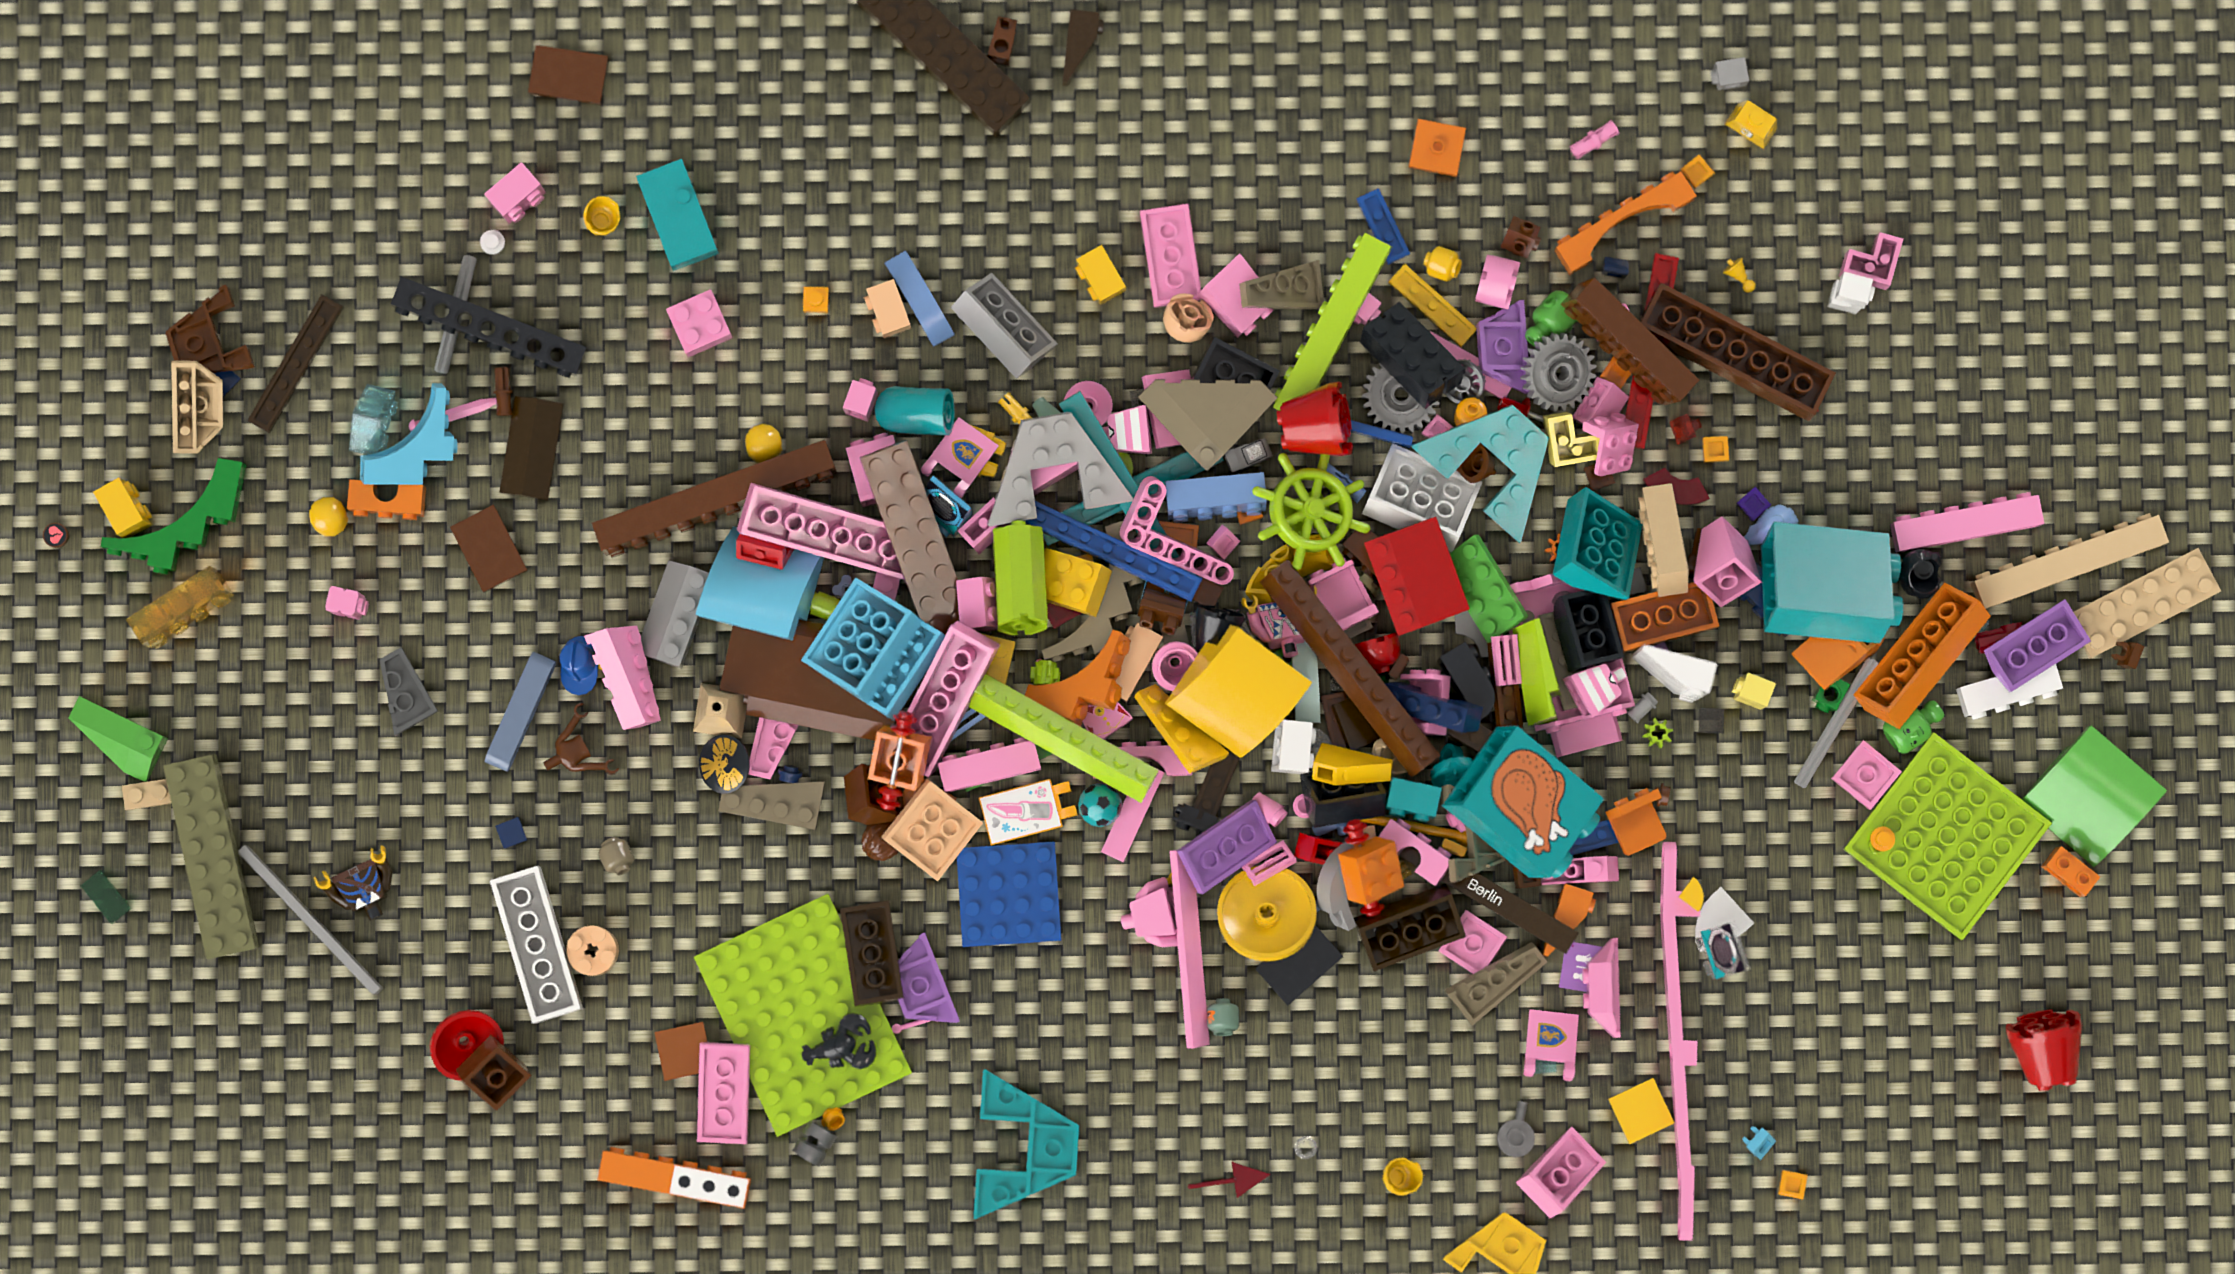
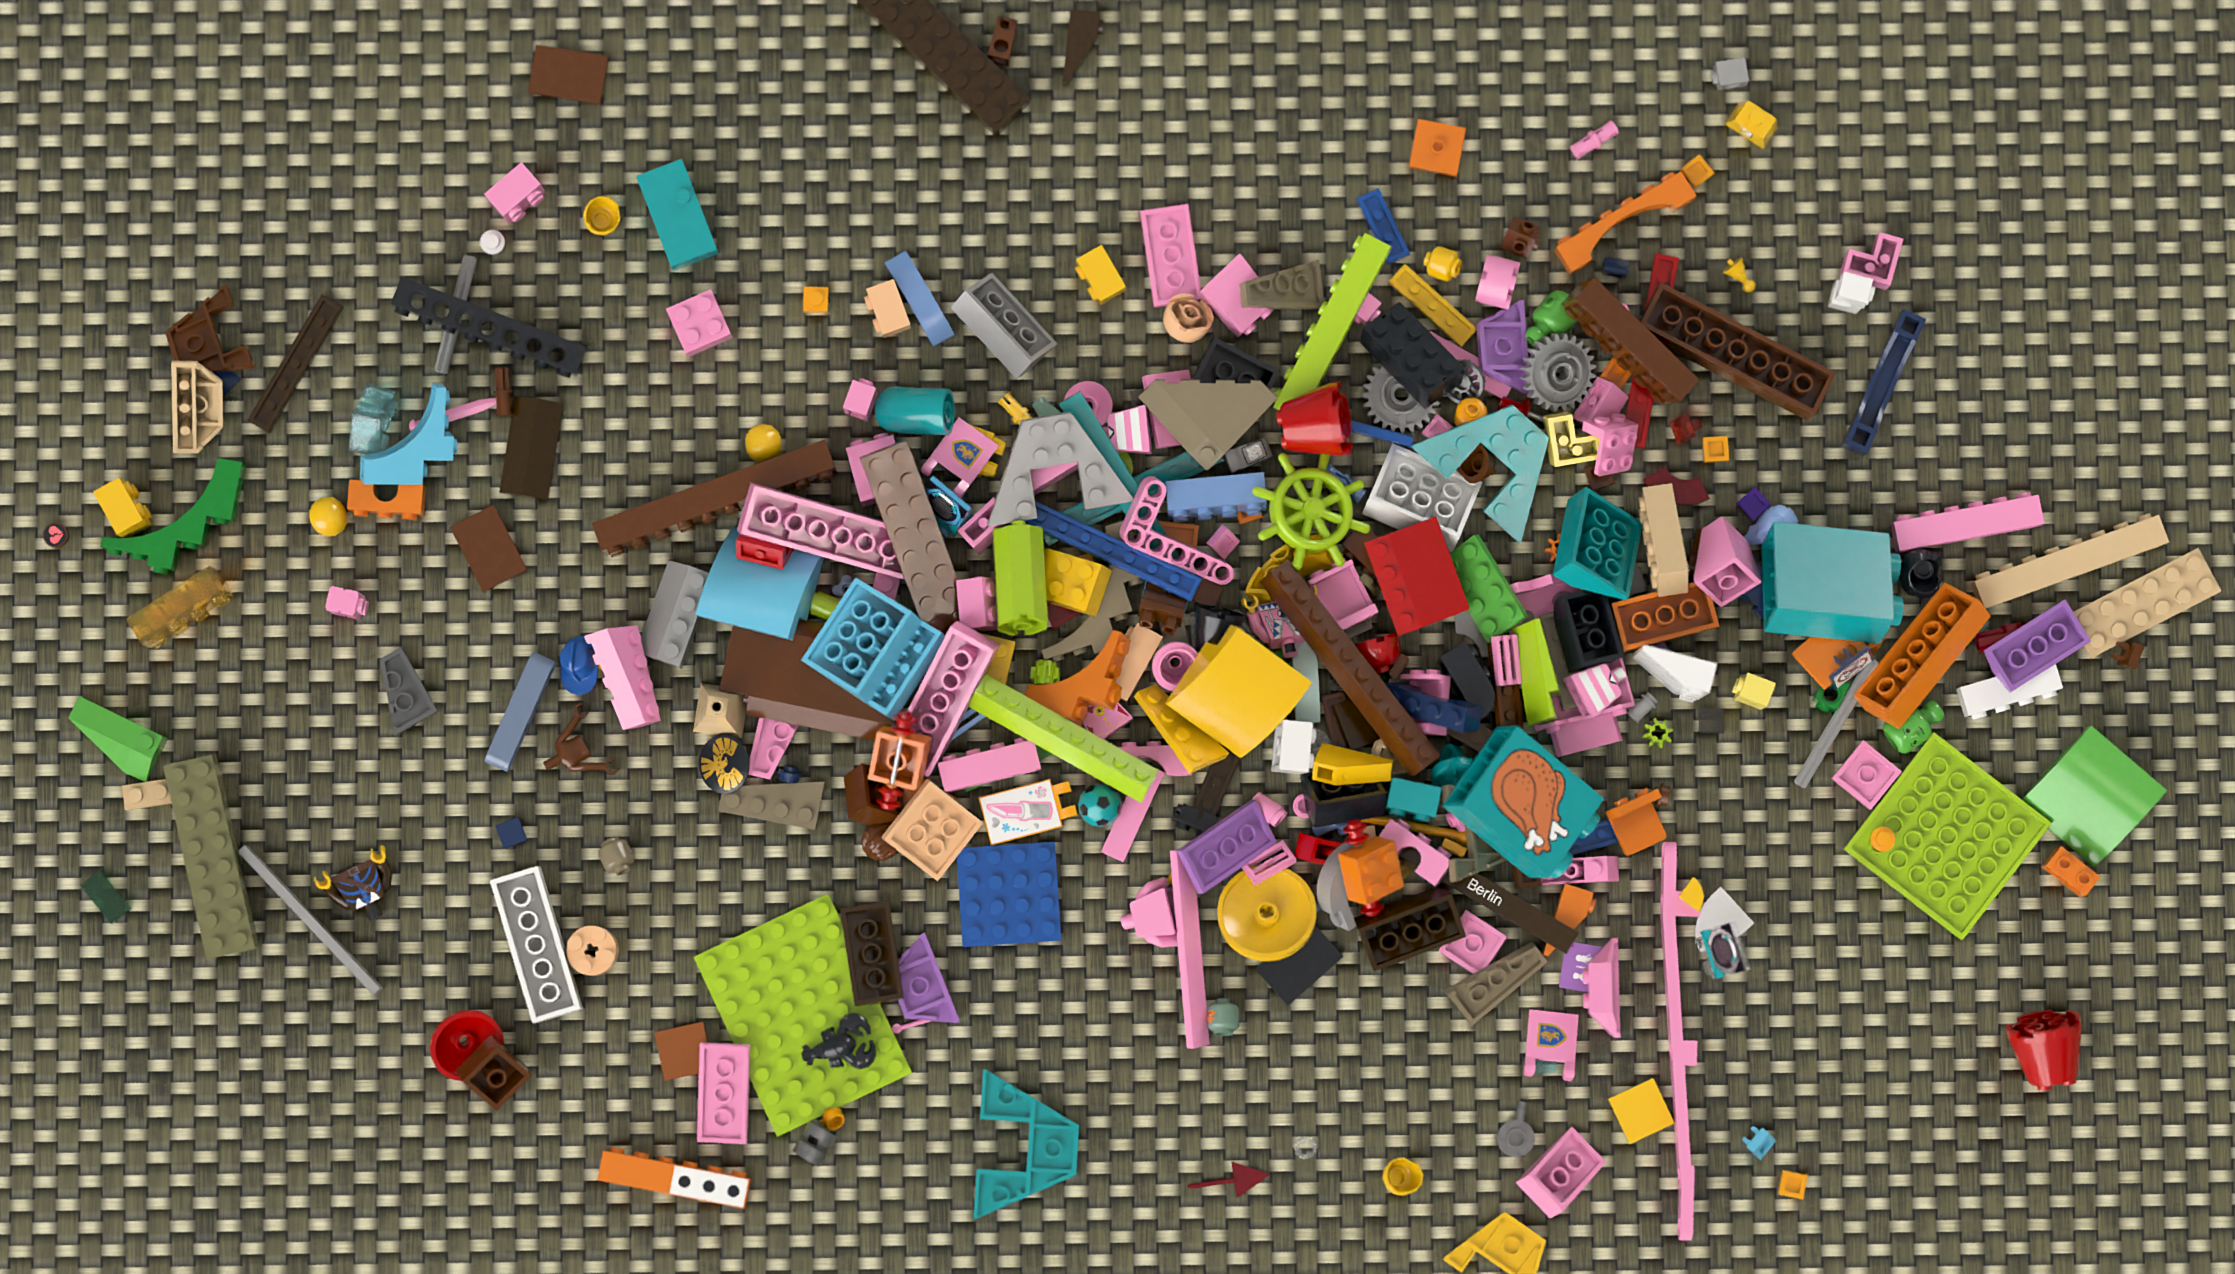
none -> piece [1828,646,1874,690]
none -> dark blue arch [1841,309,1926,456]

